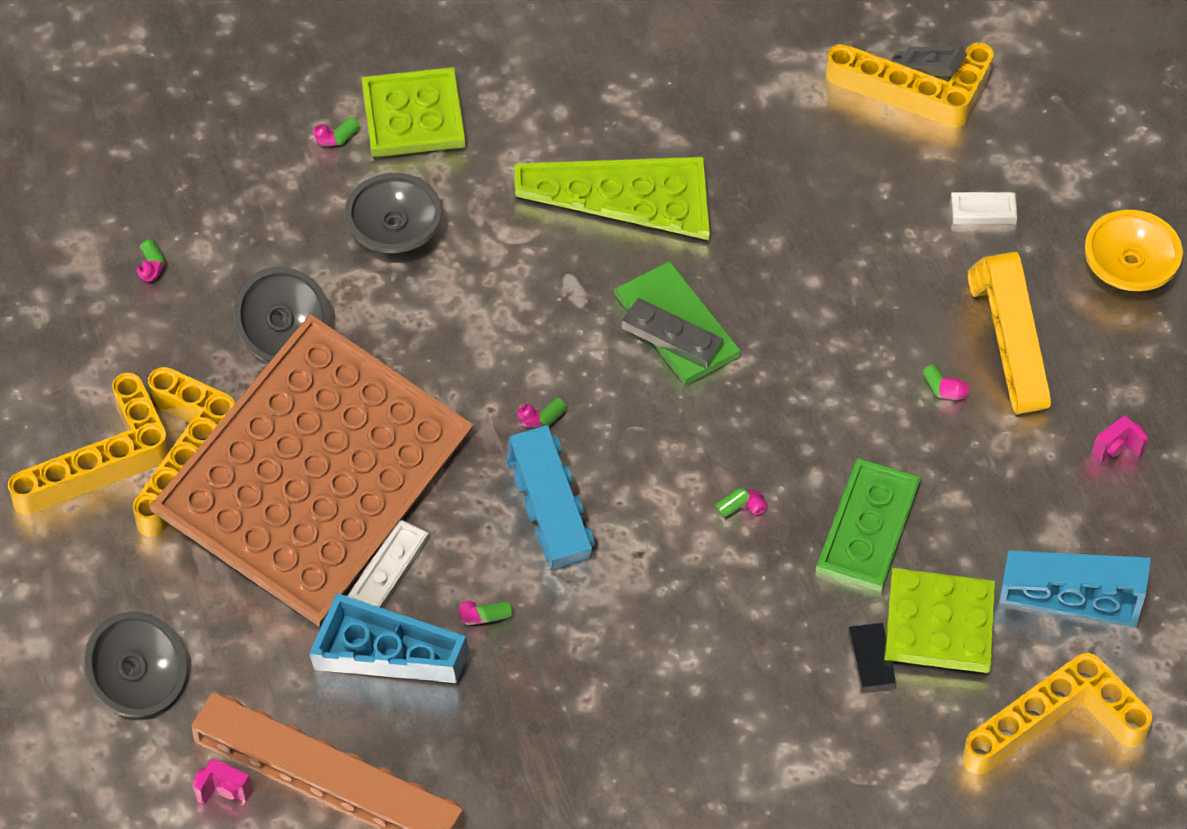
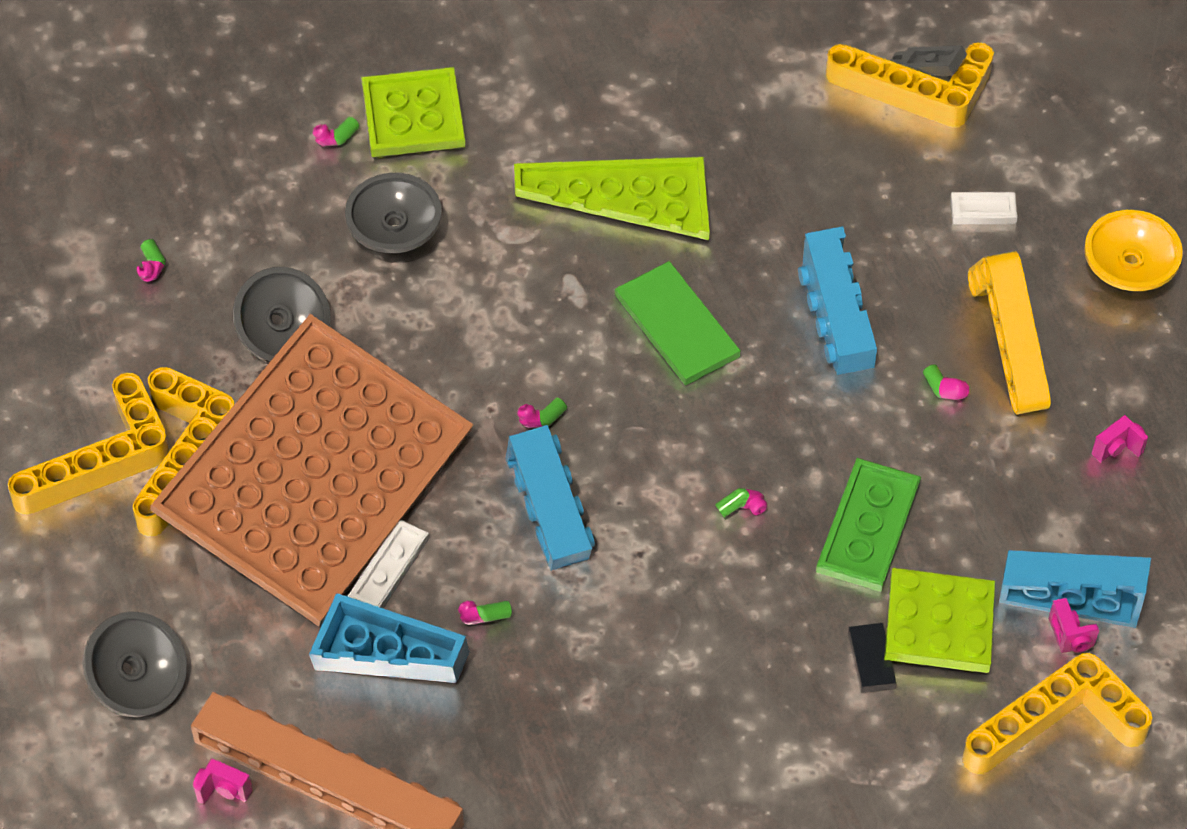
flat silver plate [621,298,723,369] -> none
none -> dark azure wedge [798,226,877,375]
none -> dark pink bracket [1048,598,1099,653]

